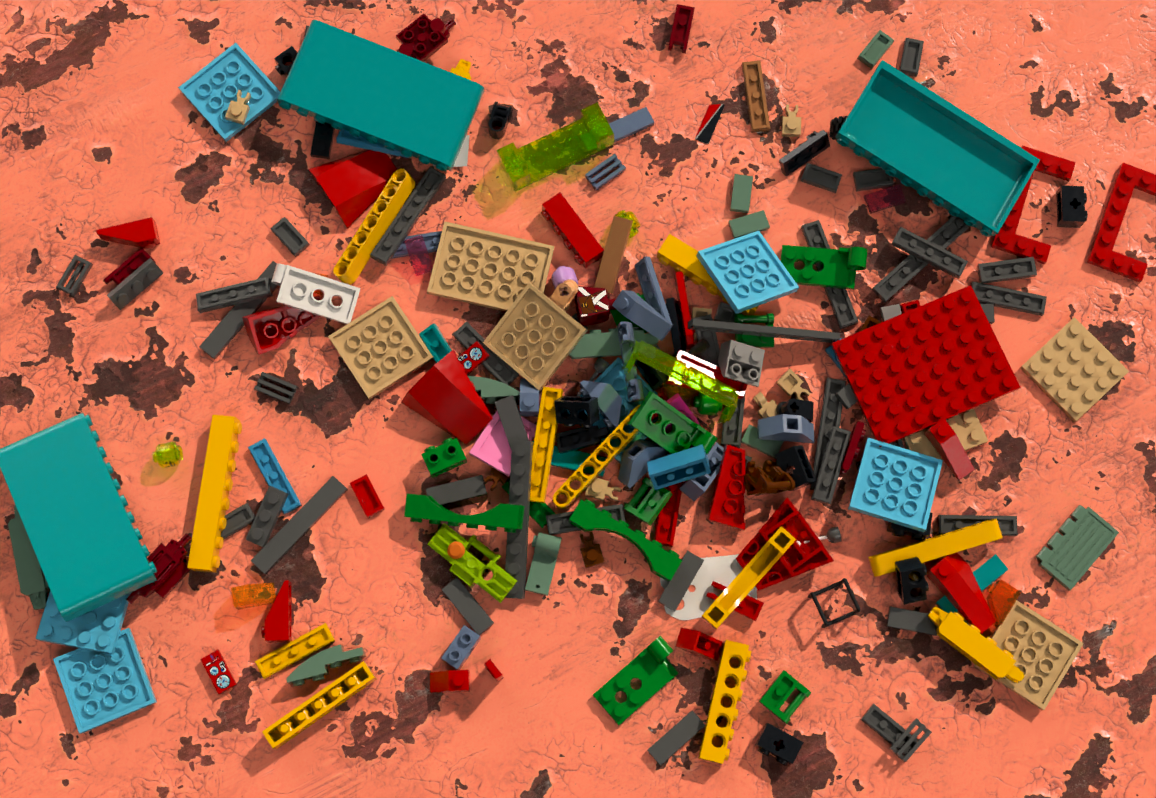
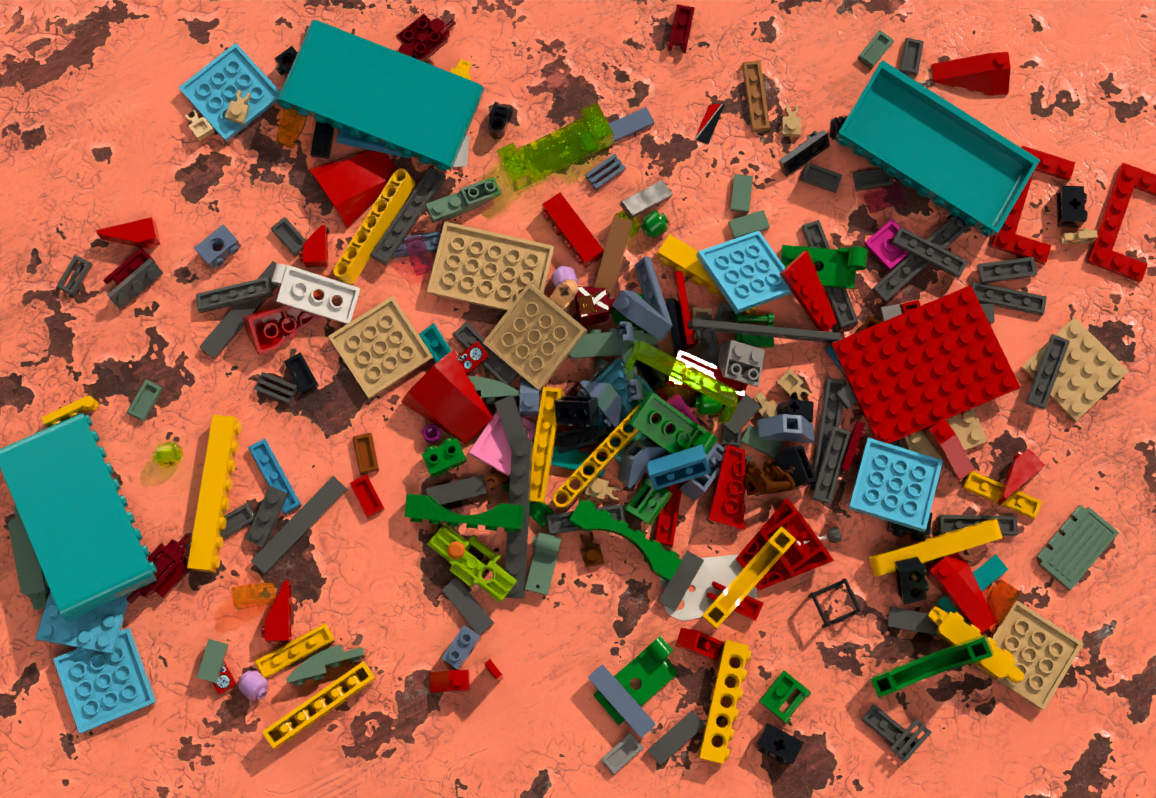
none -> yellow plate [41,396,99,427]
none -> sand green tile [127,379,164,422]
none -> tan plate [185,109,215,142]
none -> sand blue brick [194,224,241,269]
none -> sand green tile [196,639,229,683]
none -> lavender head [239,671,269,701]
none -> clear yellow slope [276,108,308,148]
none -> black tile [284,352,319,395]
none -> red slope [300,225,329,268]
none -> dark orange tile [353,433,379,475]
none -> magenta tile [422,423,442,444]
none -> sand green slope [425,177,502,223]
none -> sand blue tile [587,664,656,738]
none -> light grey tile [601,733,644,775]
none -> tile [619,180,673,219]
none -> green head [640,211,669,239]
none -> dark grey tile [721,394,761,435]
none -> red wing [779,250,837,332]
none -> dark pink plate [864,219,909,271]
none -> green arch [871,634,994,698]
none -> red wedge [931,52,1011,96]
none -> yellow tile [962,471,1042,520]
none -> red slope [997,449,1045,505]
none -> dark grey tile [1025,334,1070,411]
none -> tan plate [1061,228,1098,244]

